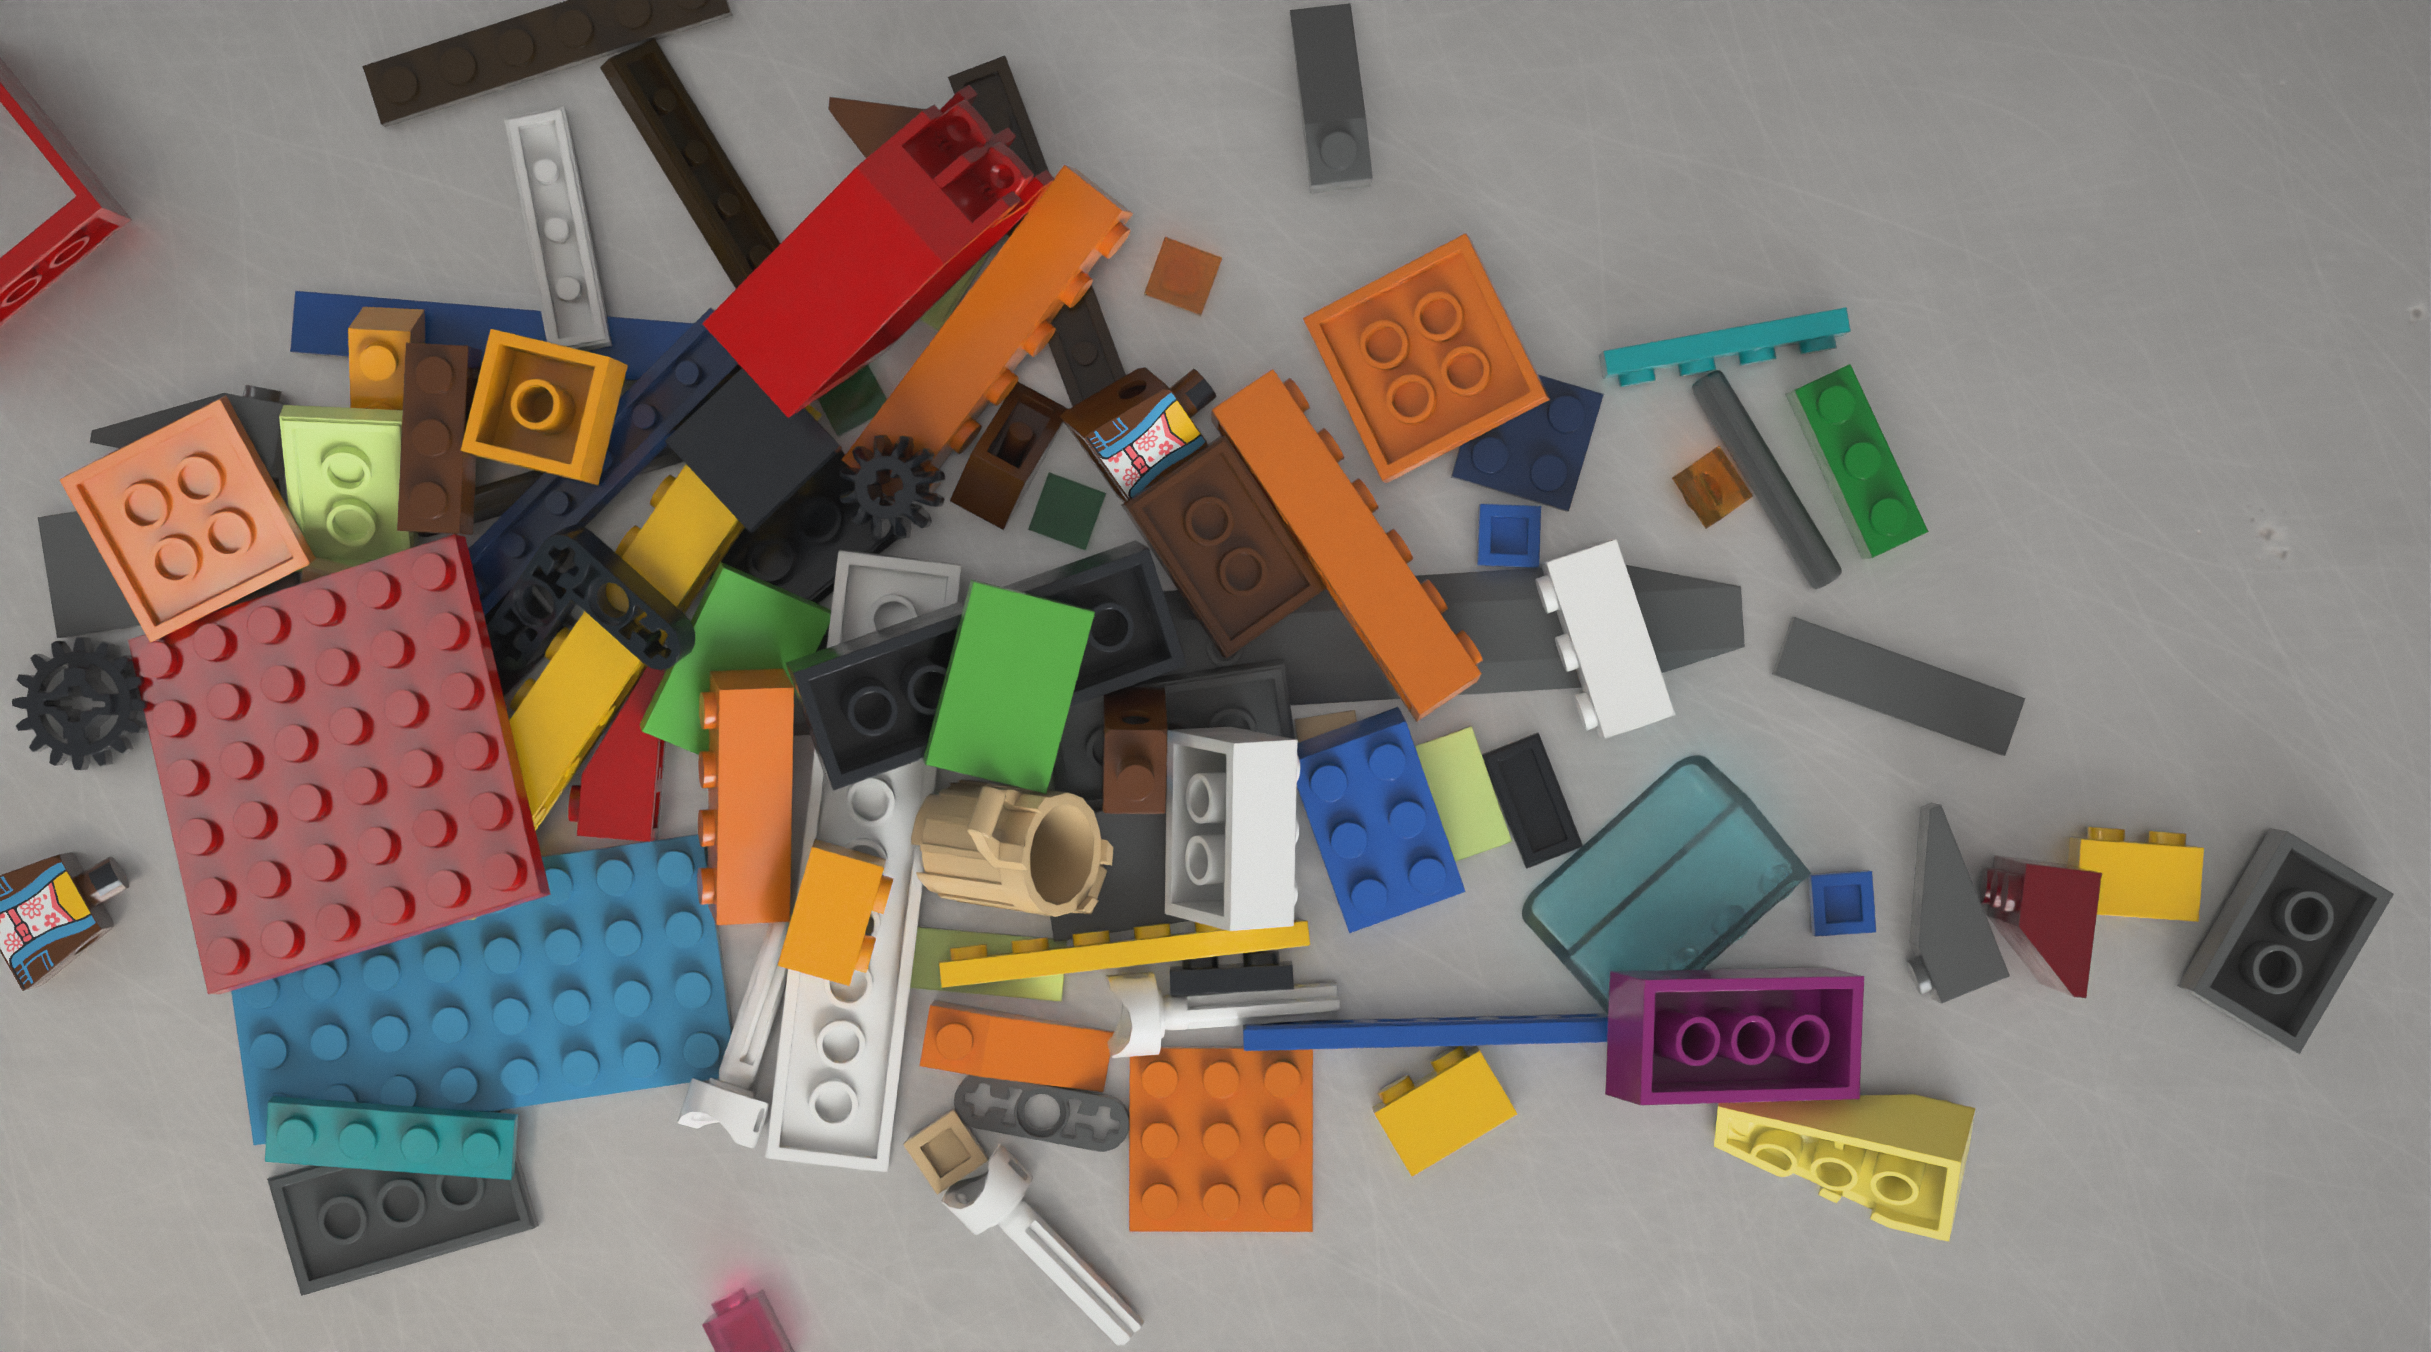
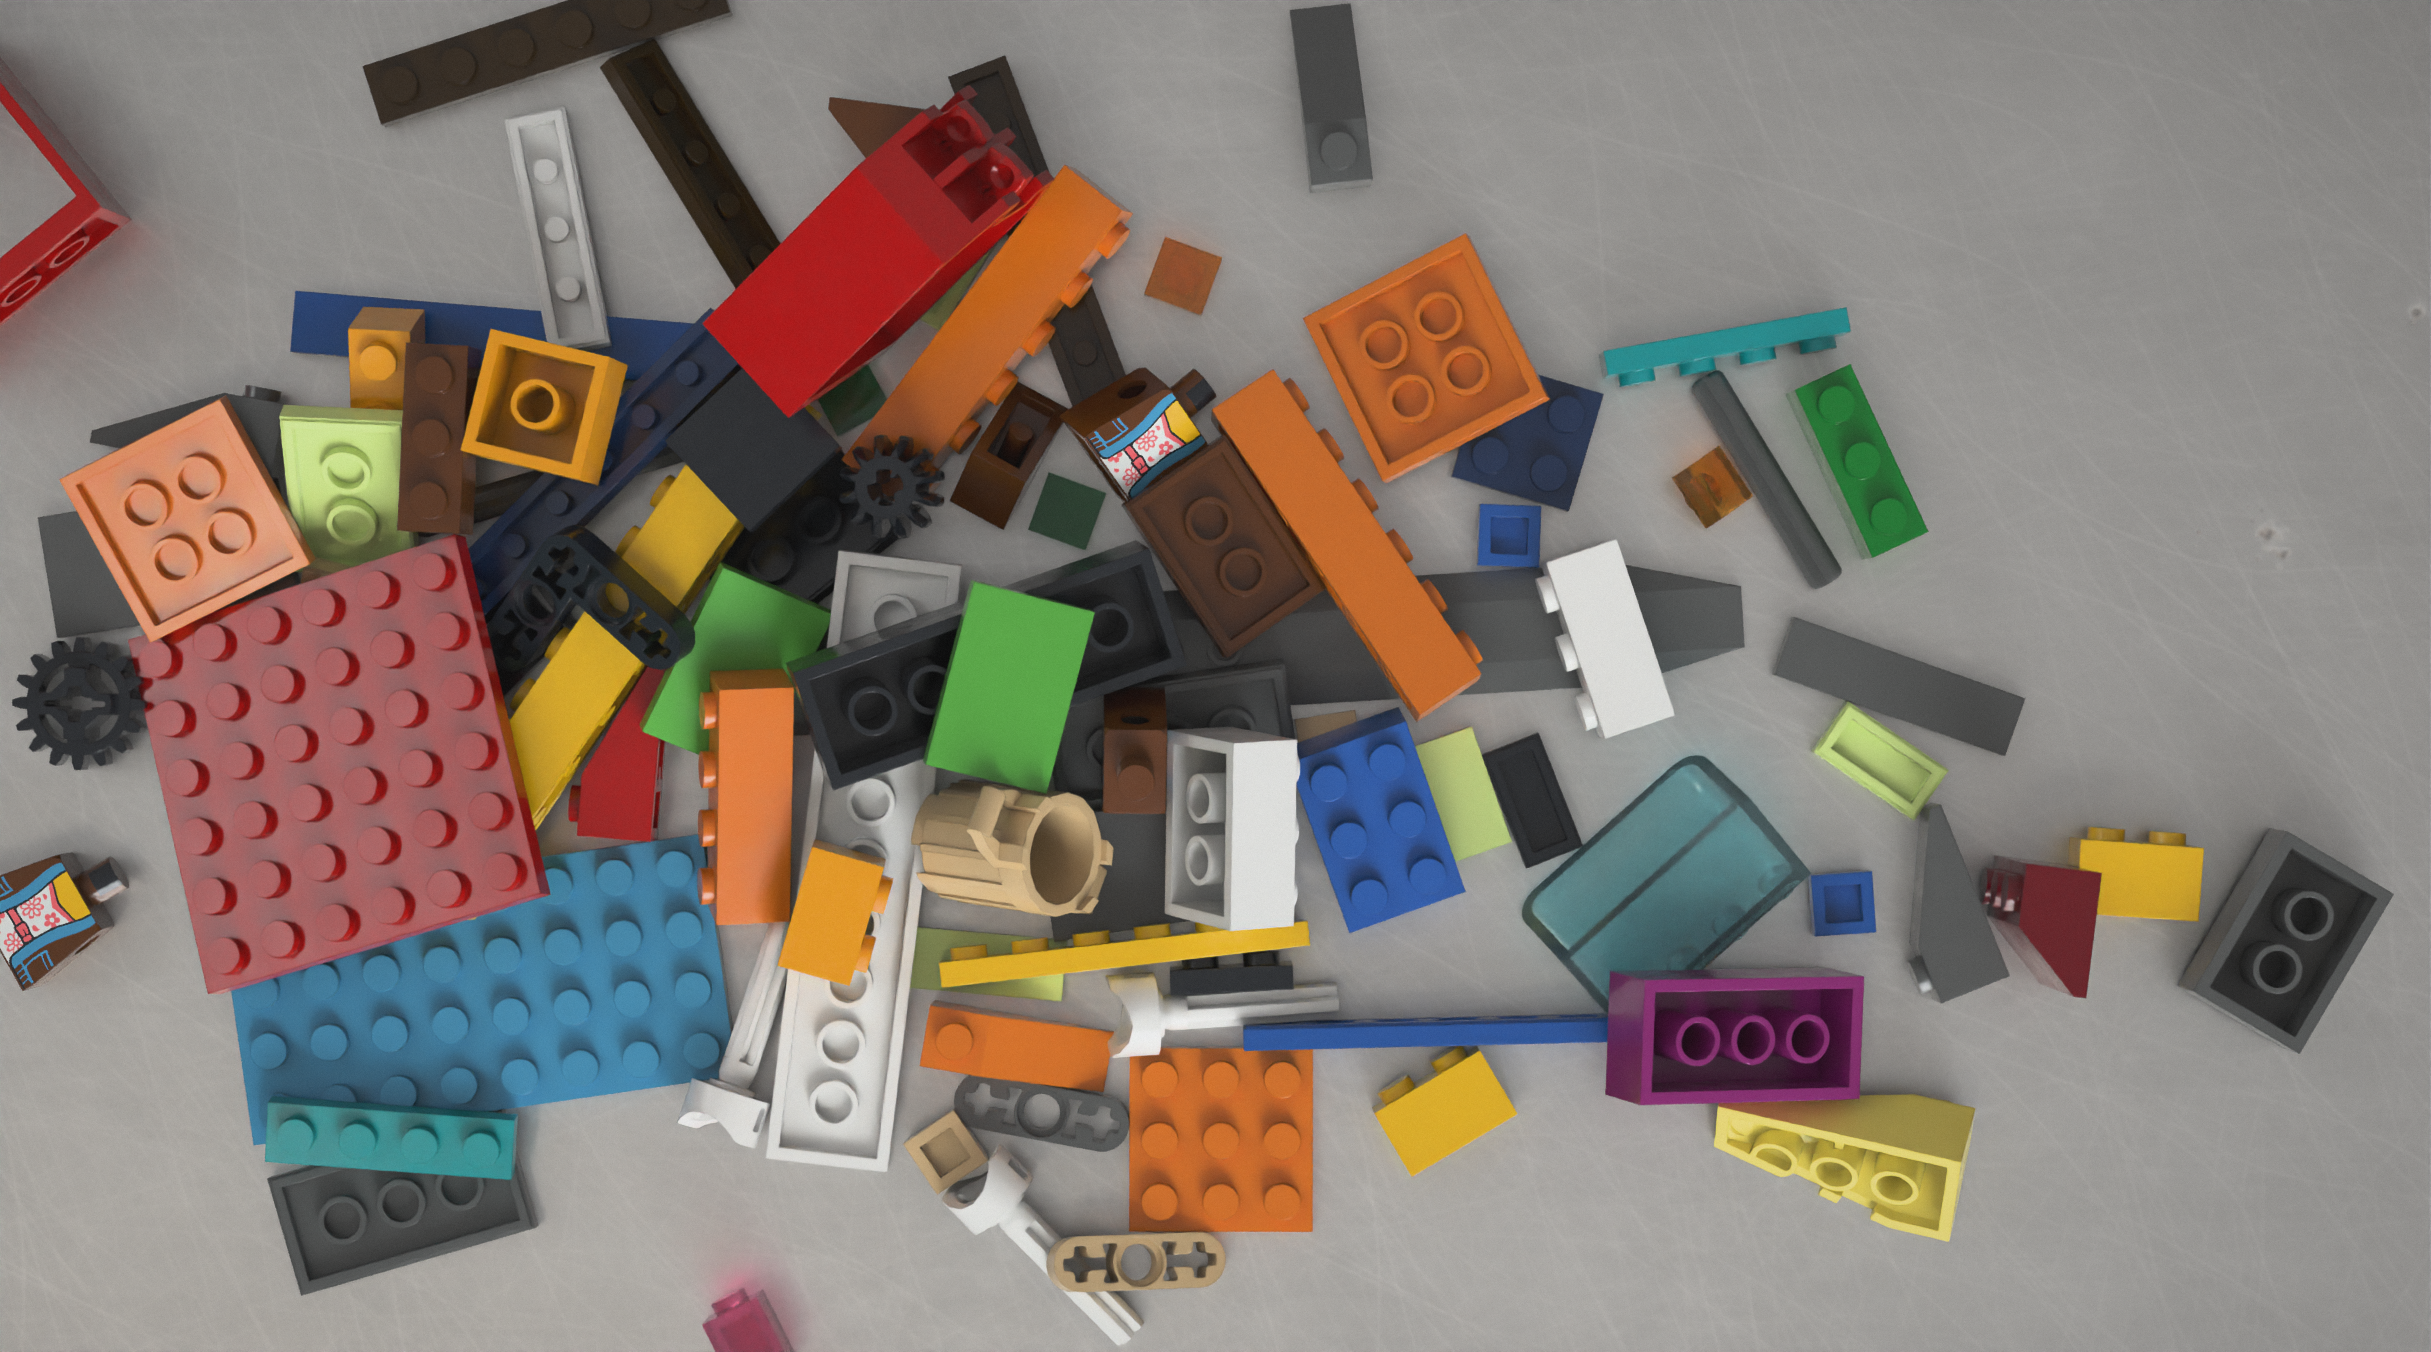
none -> tan beam [1046,1232,1226,1292]
none -> yellowish green tile [1811,701,1949,820]

